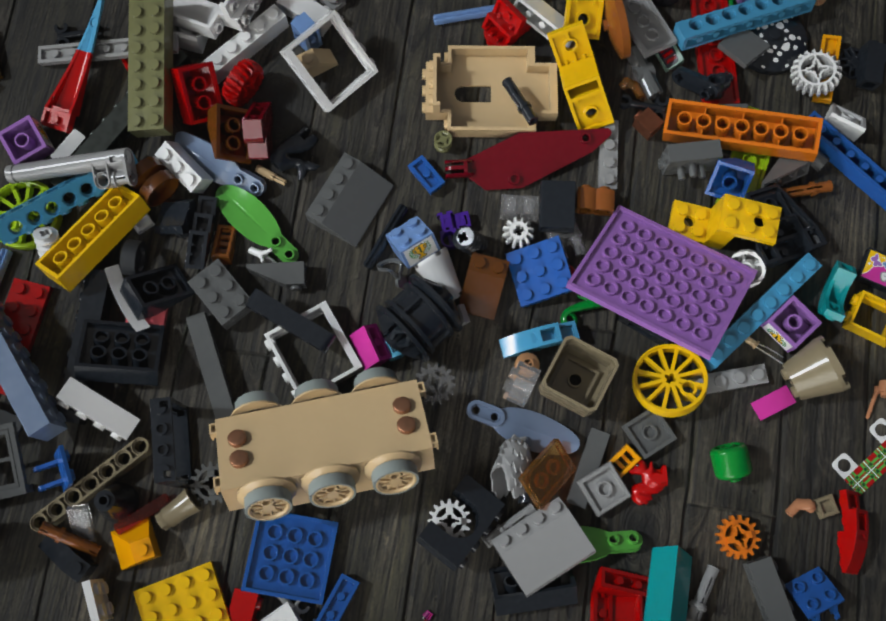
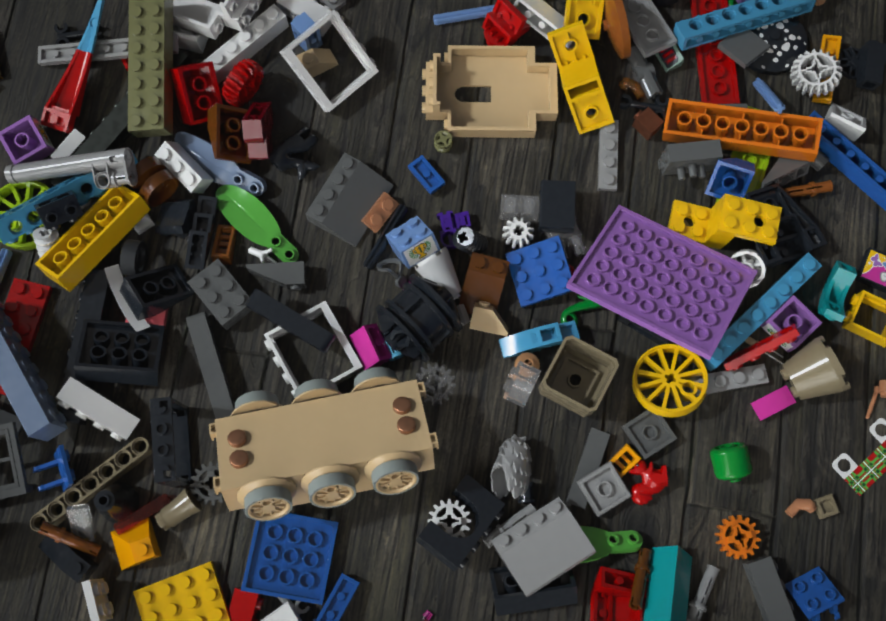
tan piece [255,165,287,186] -> none
dark red wing [445,128,612,190] -> none
sand blue plant [466,400,580,455] -> none
black pin [502,77,538,126] -> none
clear orange tile [518,438,577,510] -> none
dark orange brick [575,185,615,216] -> none
black piece [672,66,733,101] -> none
red slope [837,489,869,575] -> none
none -> black brick [33,190,84,230]
none -> nougat plate [361,192,399,233]
none -> tan slope [469,301,509,336]
none -> reddish brown pin [628,548,652,610]
none -> red plate [723,323,800,371]
none -> medium blue axle [753,78,785,114]

